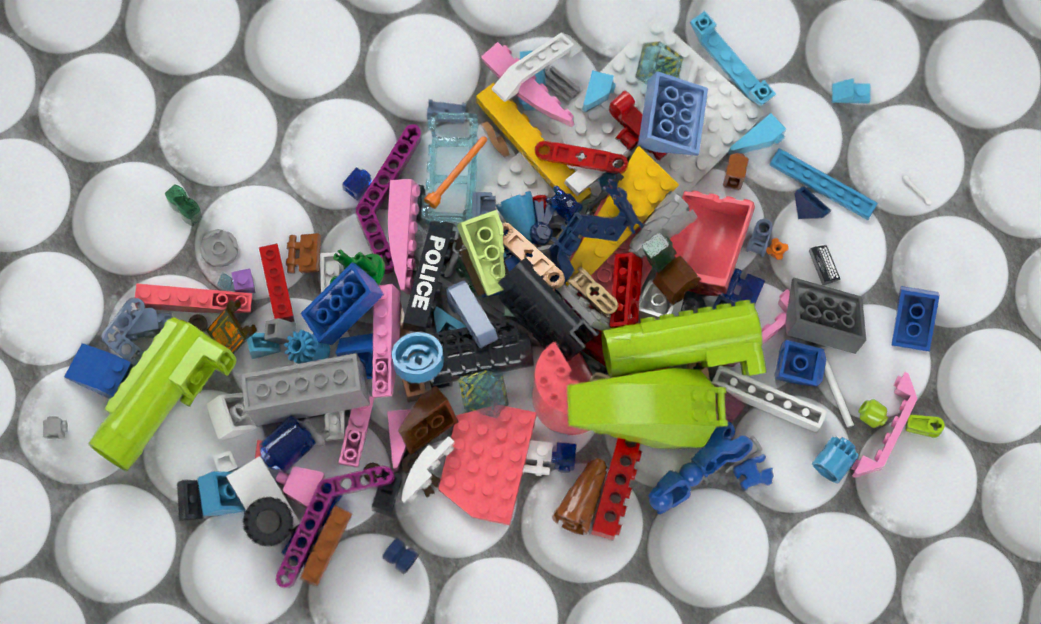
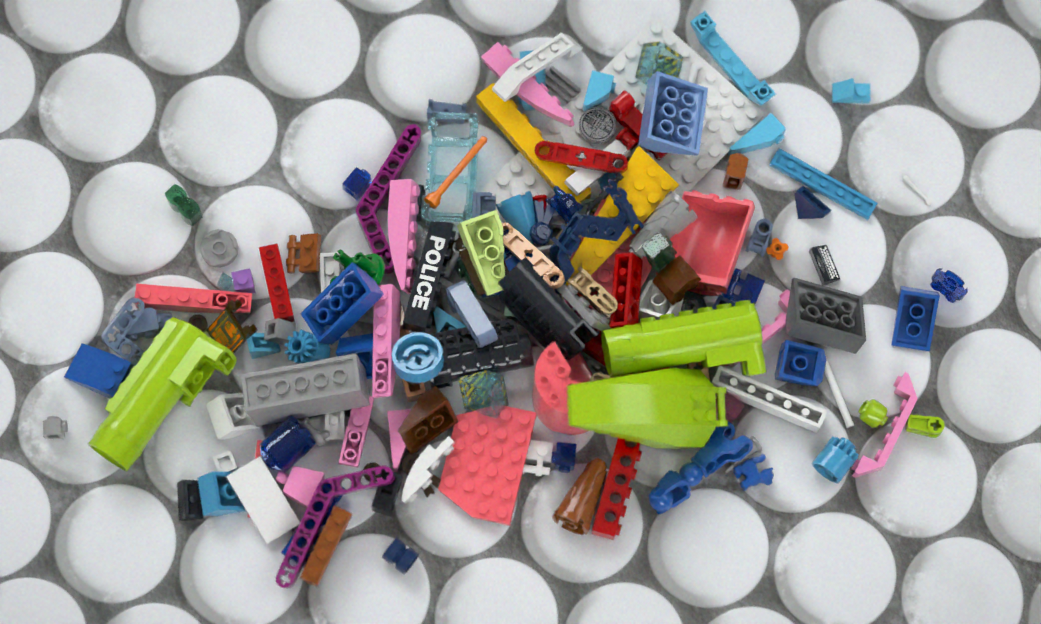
black tyre [242,497,294,547] -> none
medium nougat slope [481,121,510,157] -> none
none -> tile [579,107,616,144]
none -> clear blue plate [930,268,968,303]

